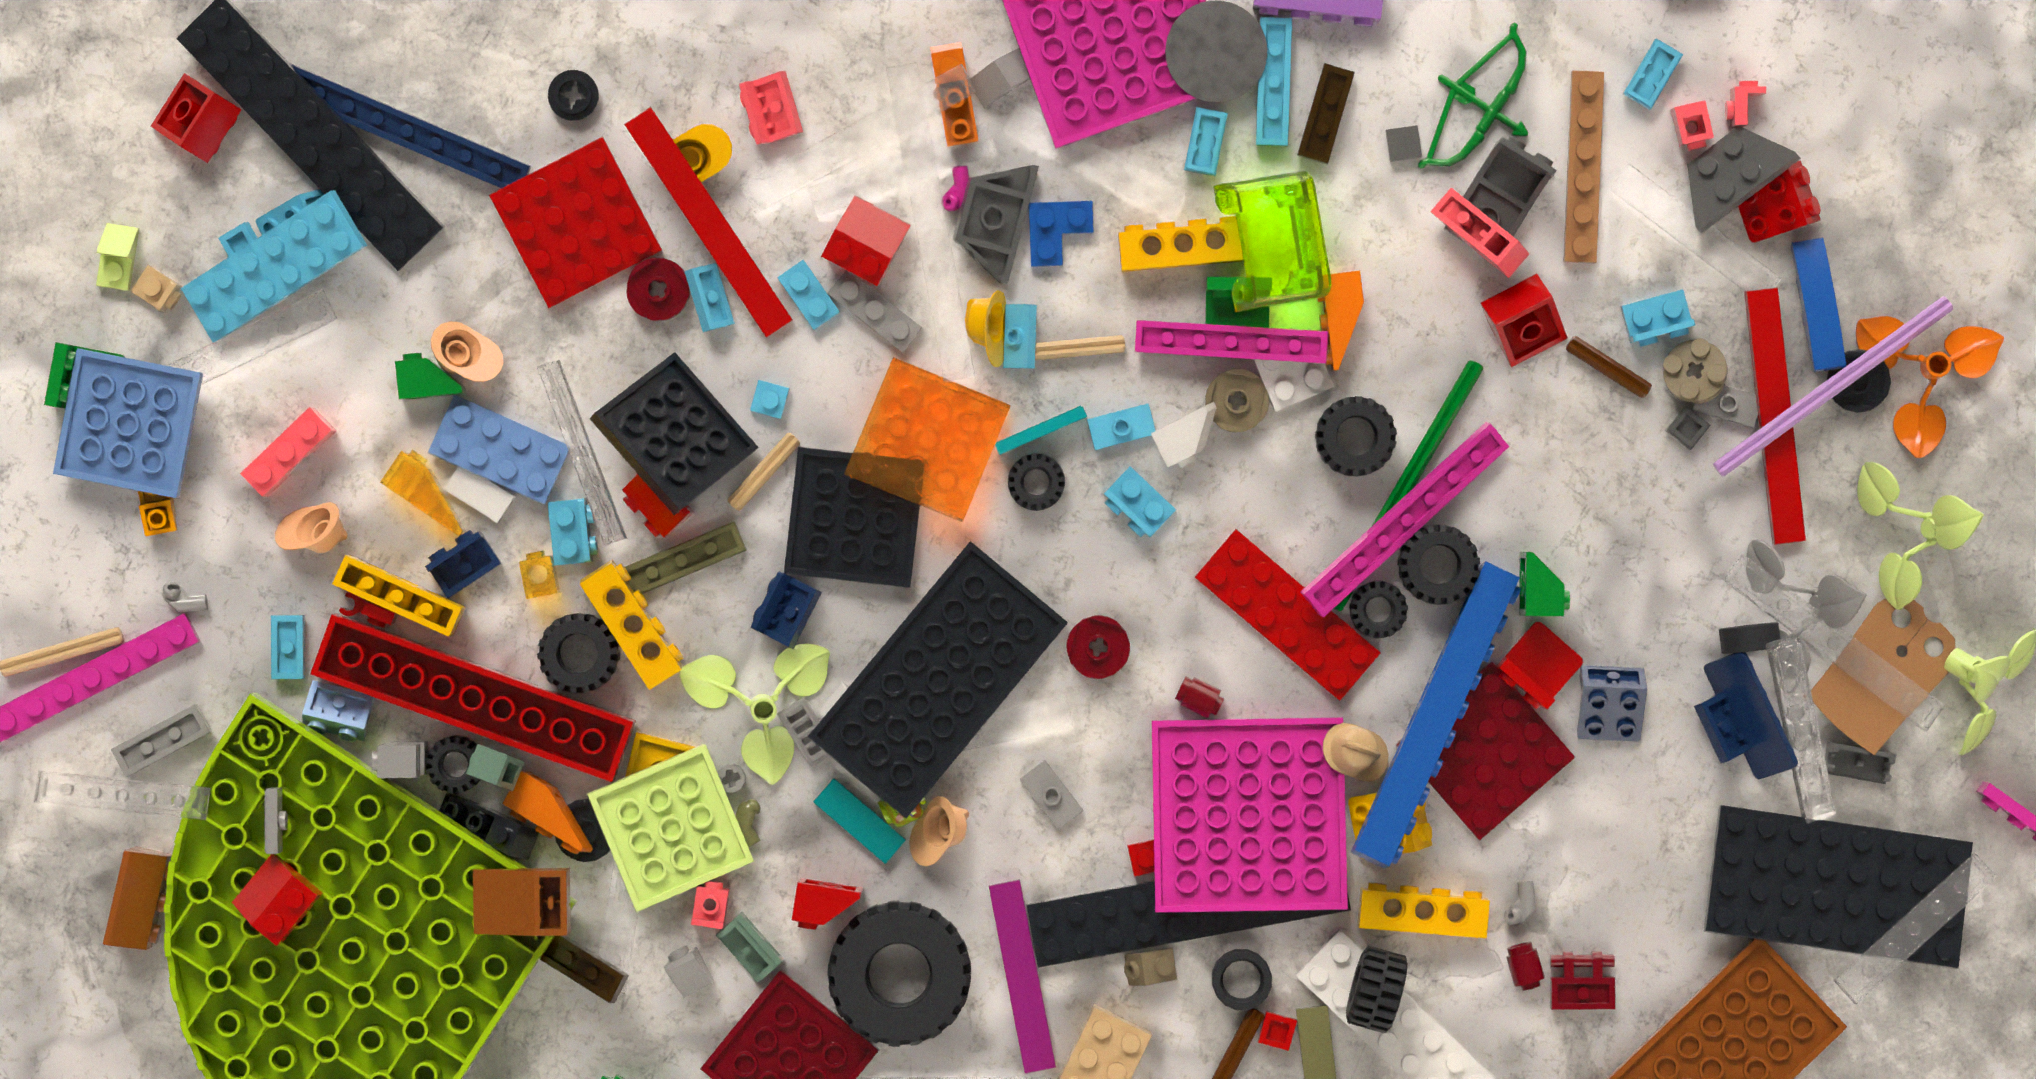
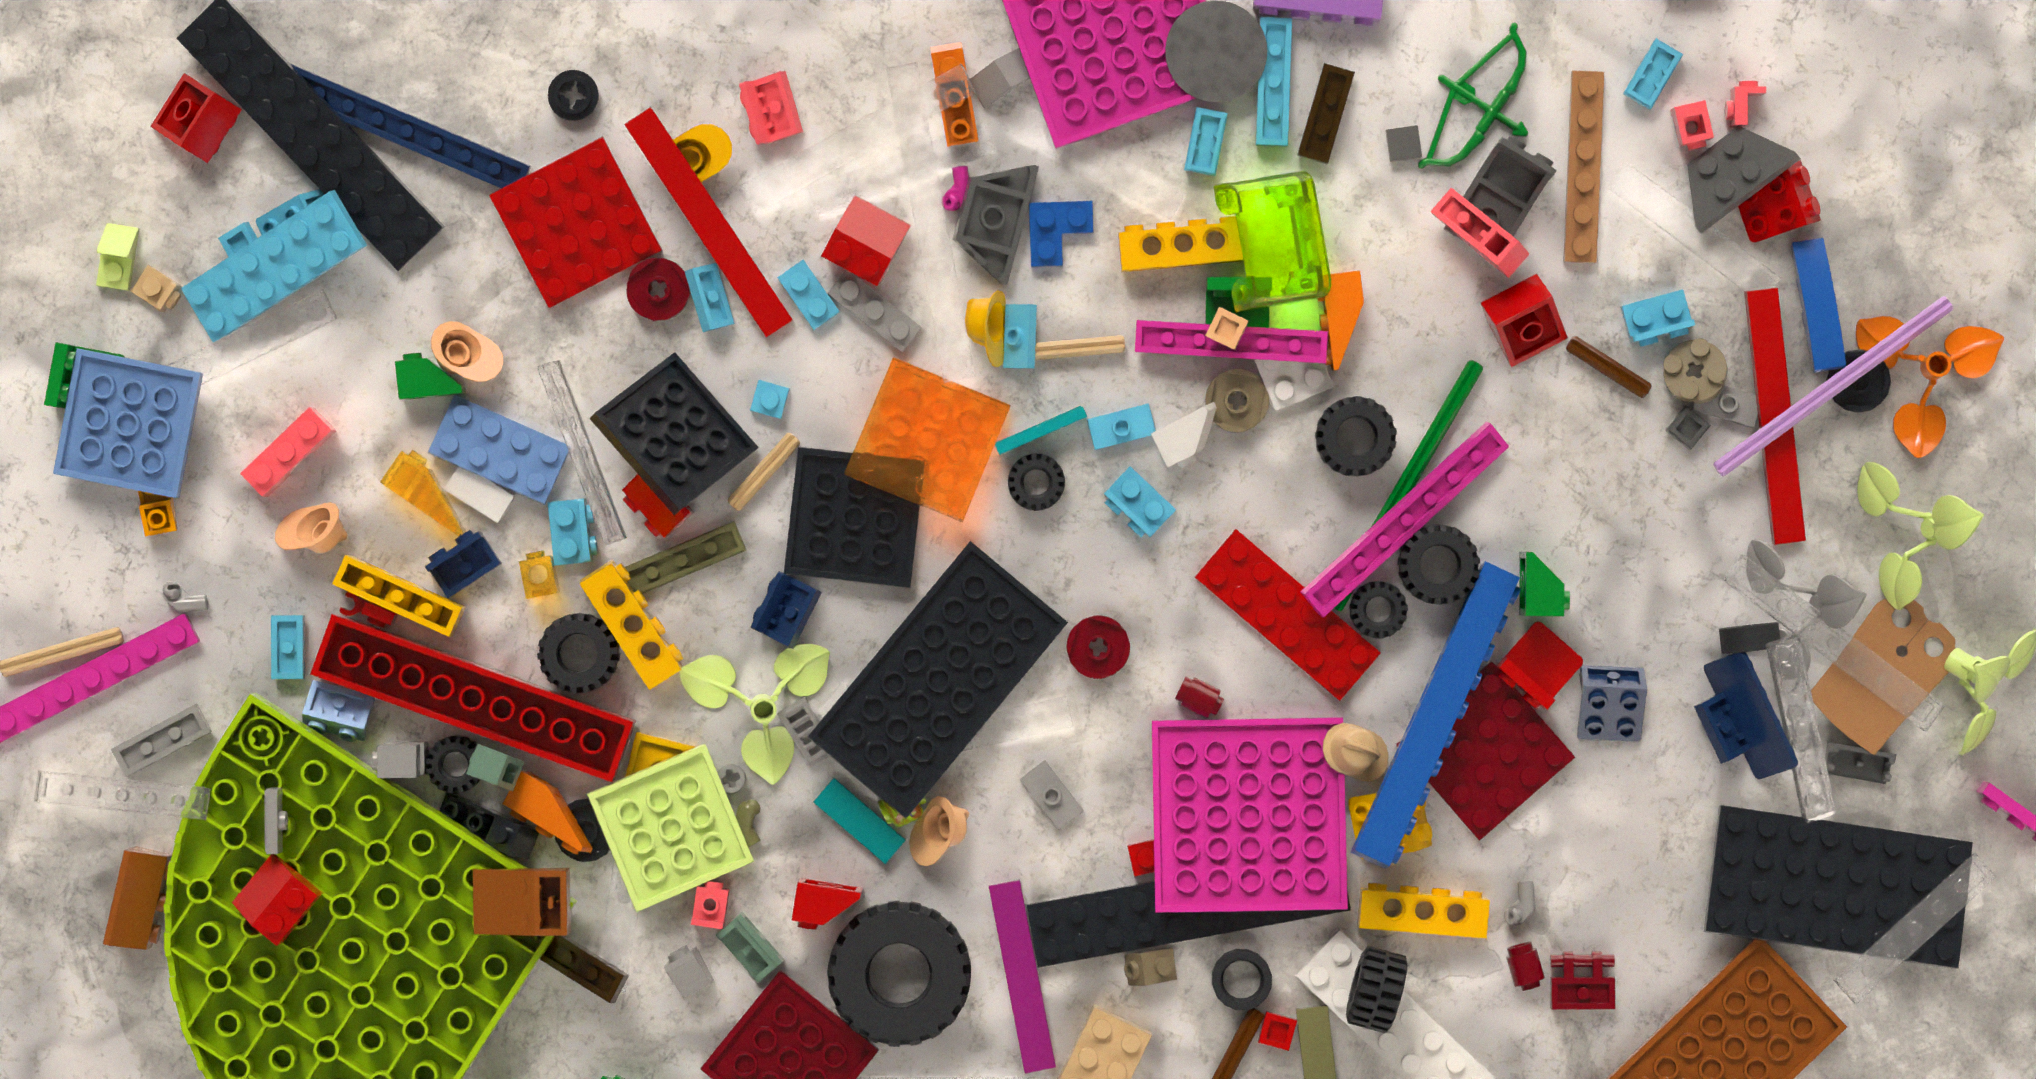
none -> light nougat plate [1205,307,1249,350]

